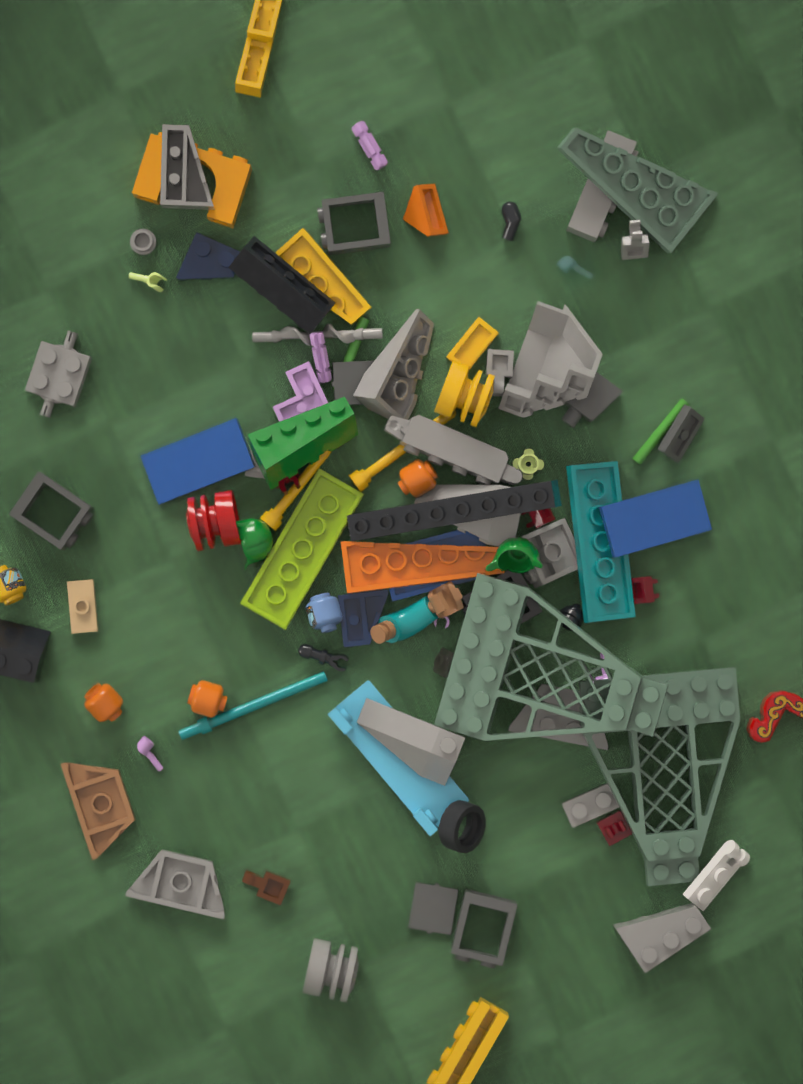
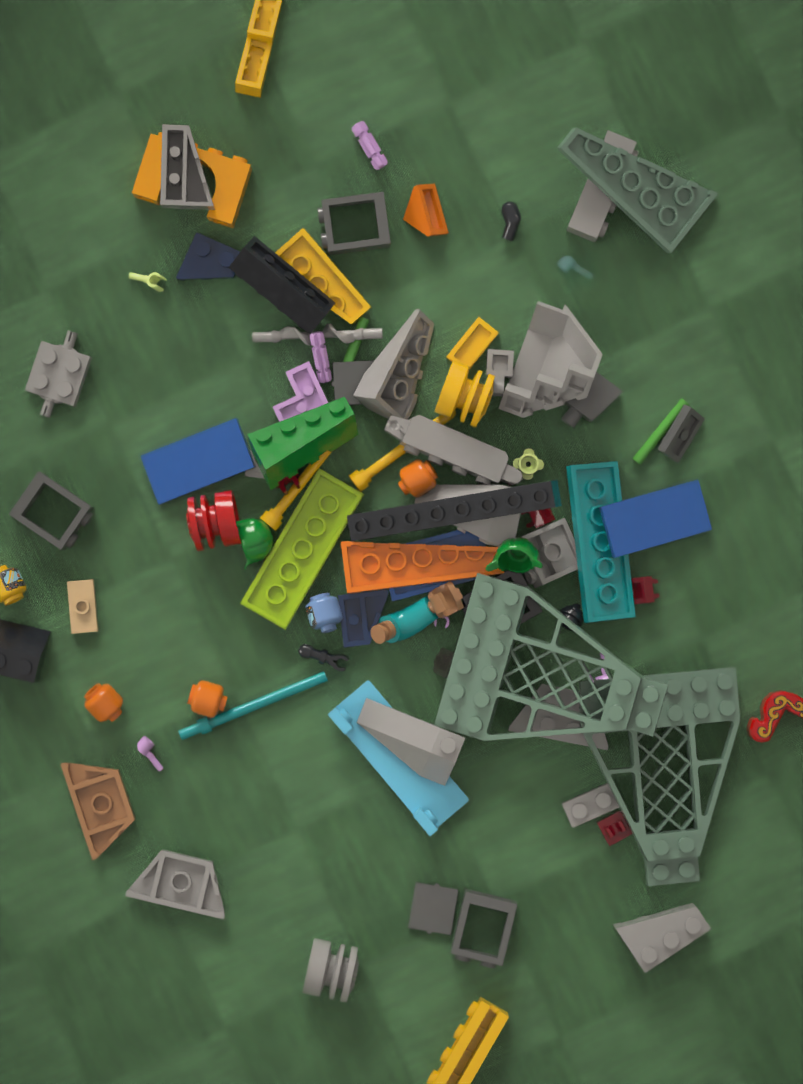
light grey plate [130,229,156,255] -> none
reddish brown plate [242,870,291,906] -> none
black tyre [439,800,486,854] -> none
light grey plate [621,220,649,260] -> none
white plate [683,840,750,911] -> none

